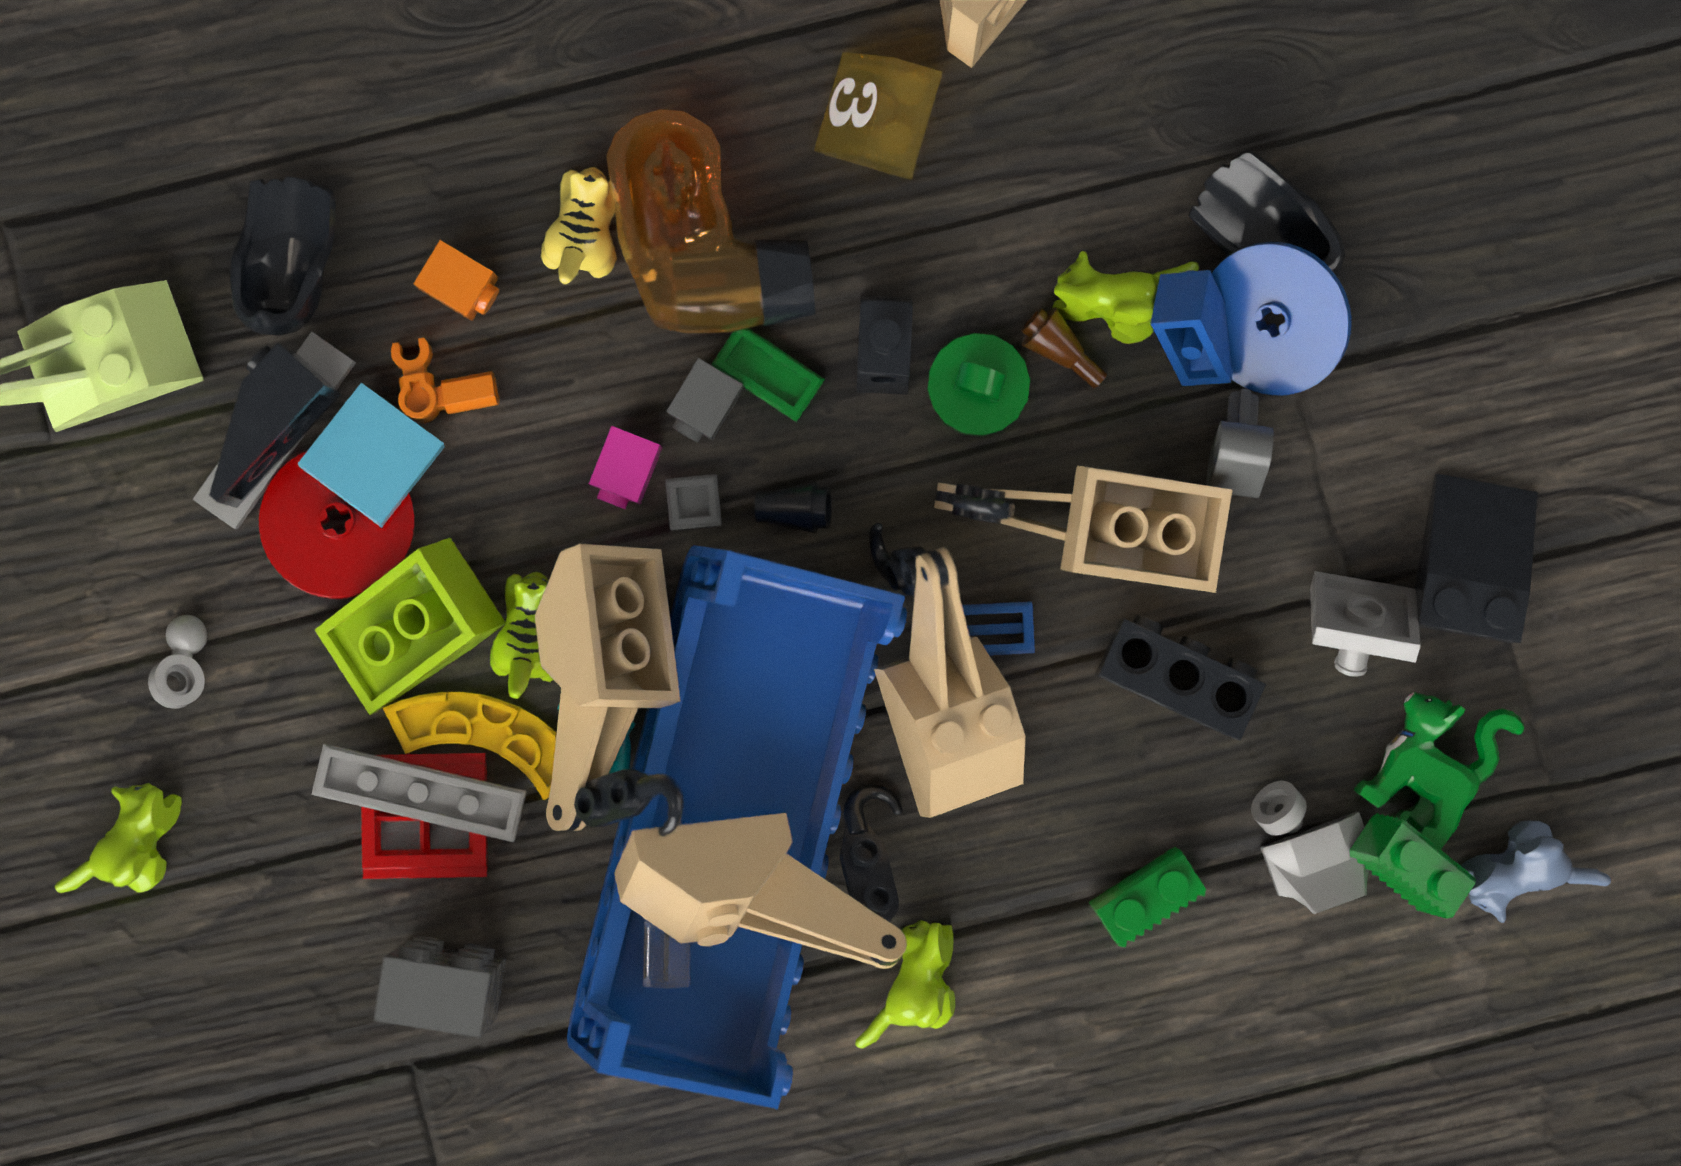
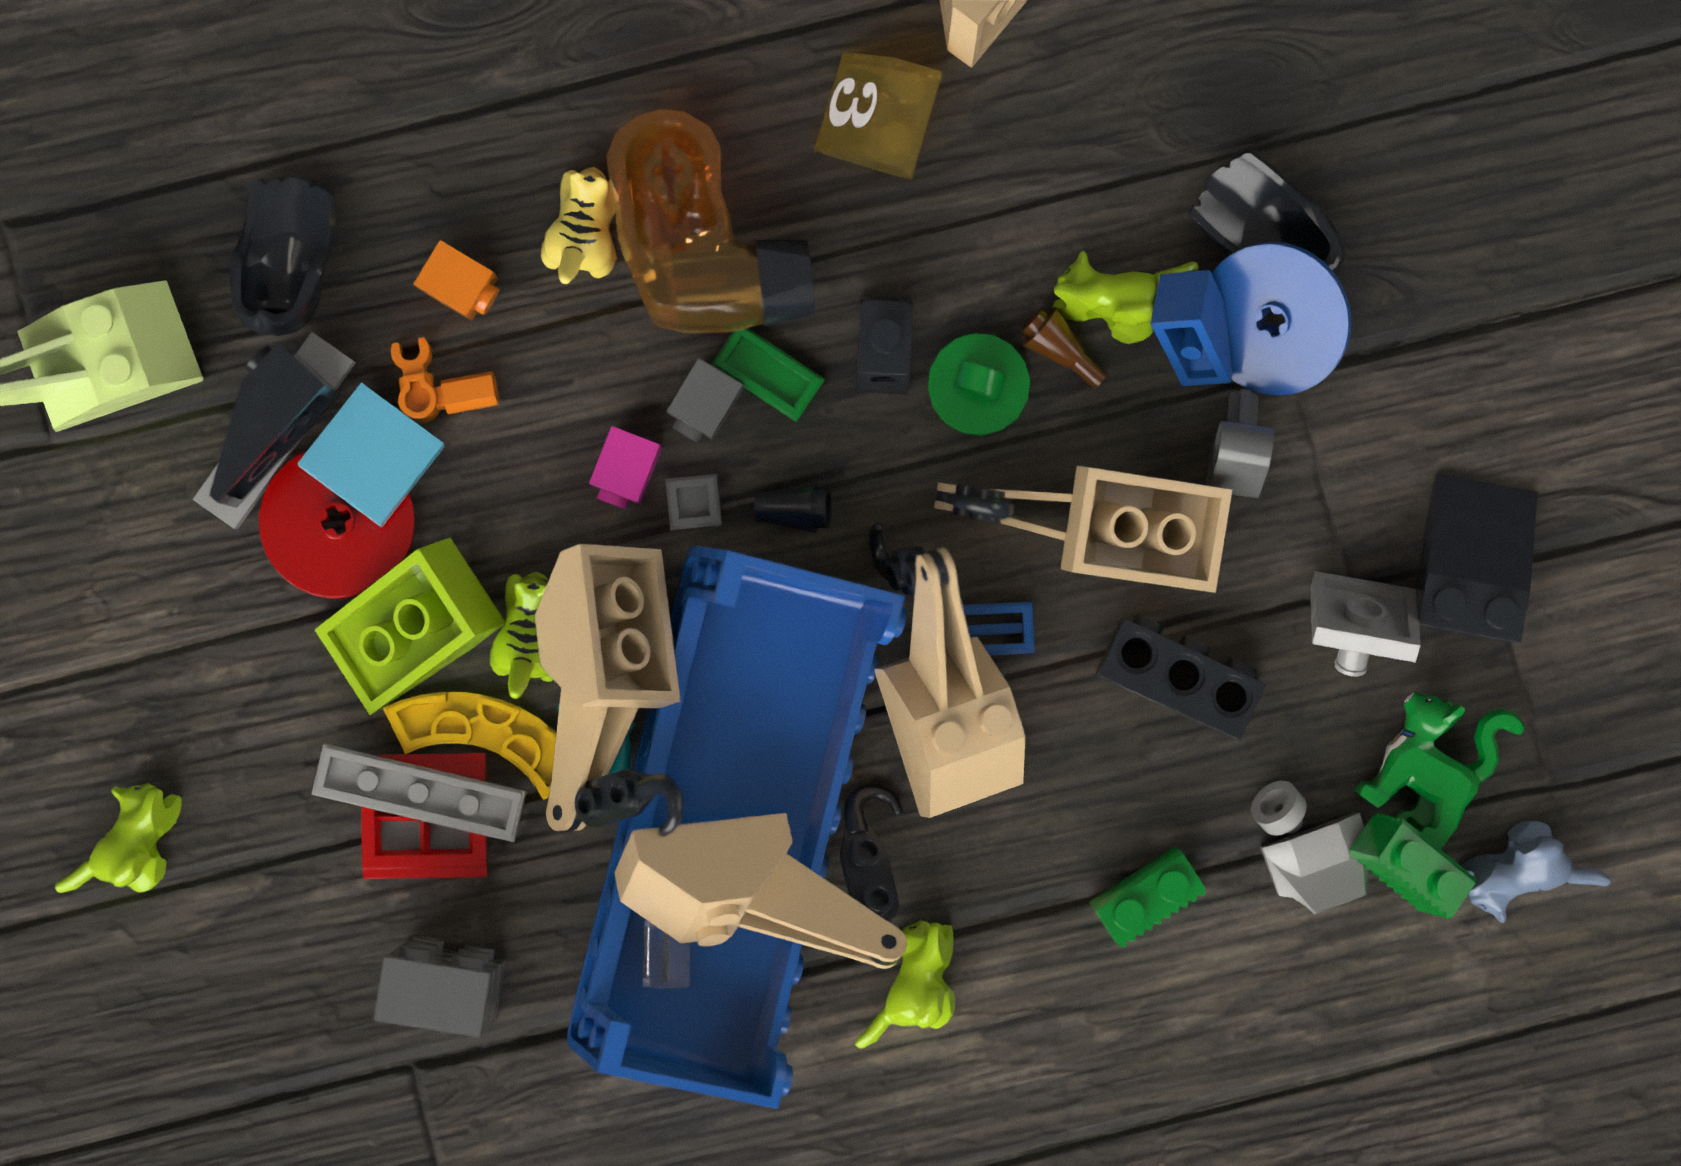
light grey plate [148,615,207,709] -> none

